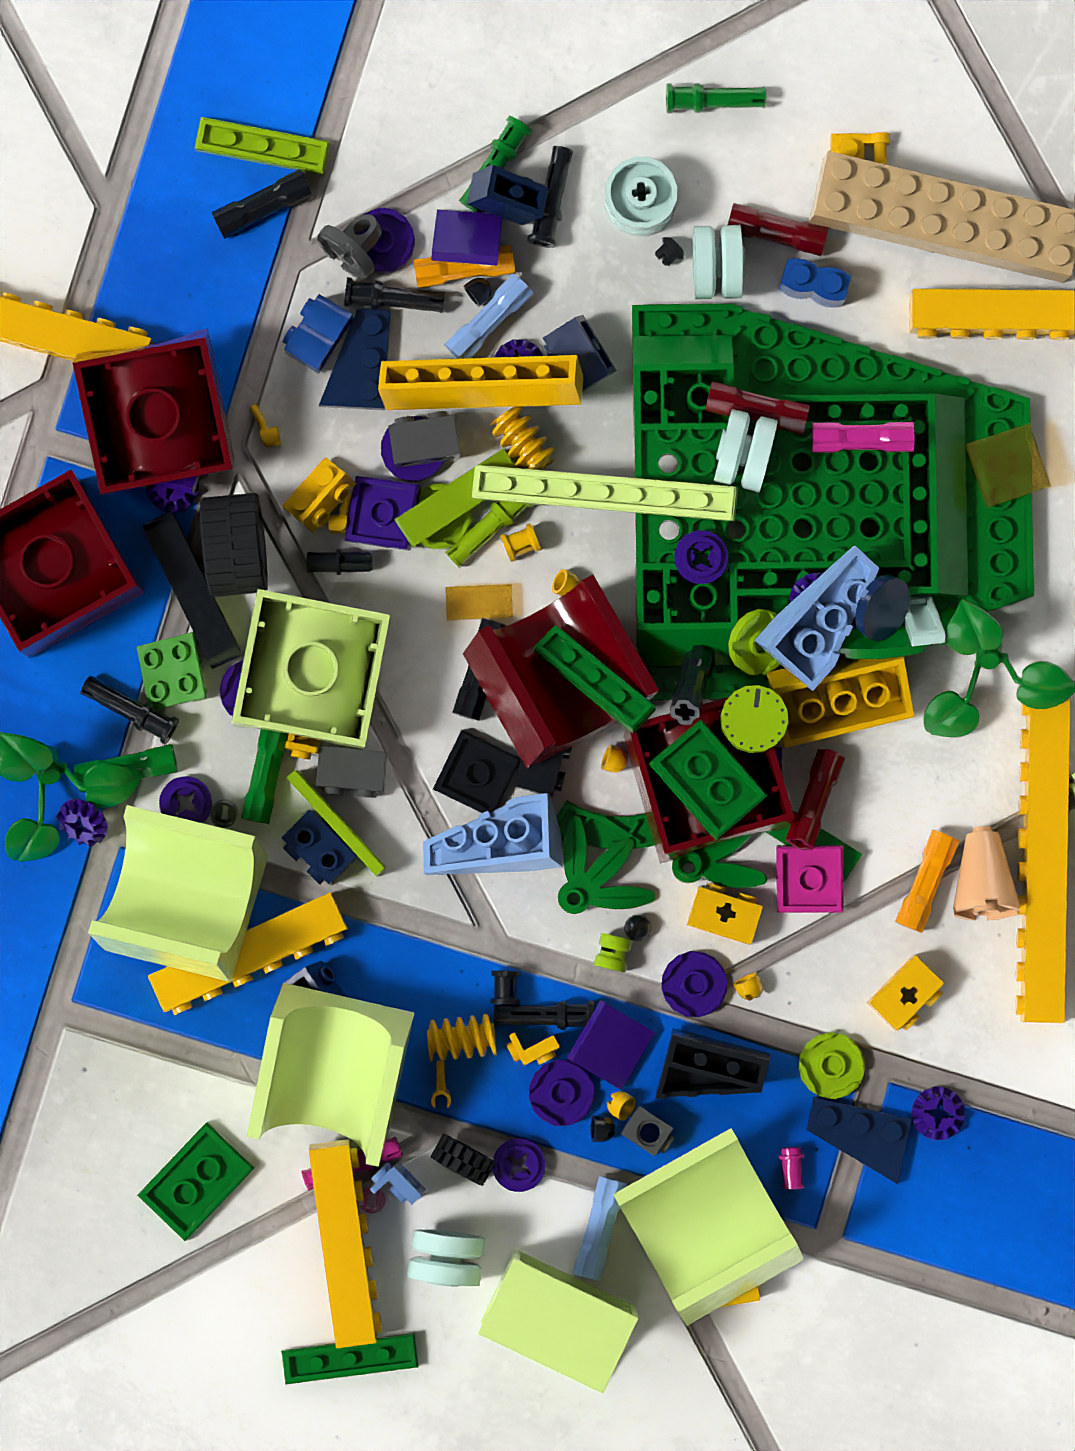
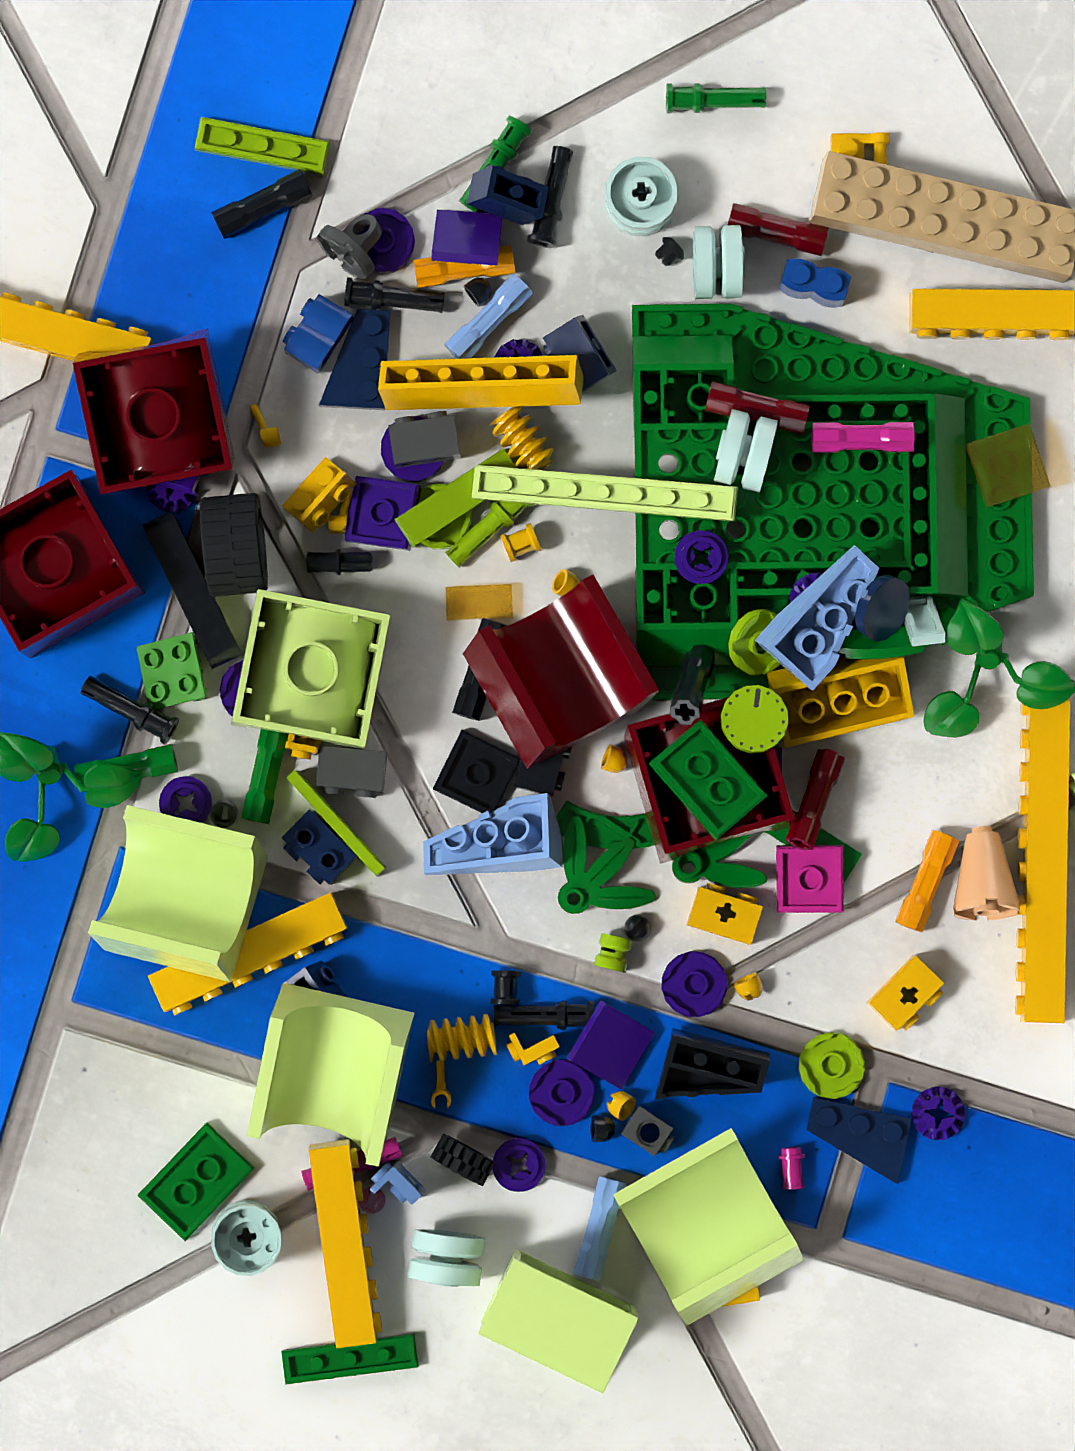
dark purple gear [56,799,108,847] -> none
green tile [533,625,656,734] -> none
none -> light aqua wheel [211,1200,282,1276]

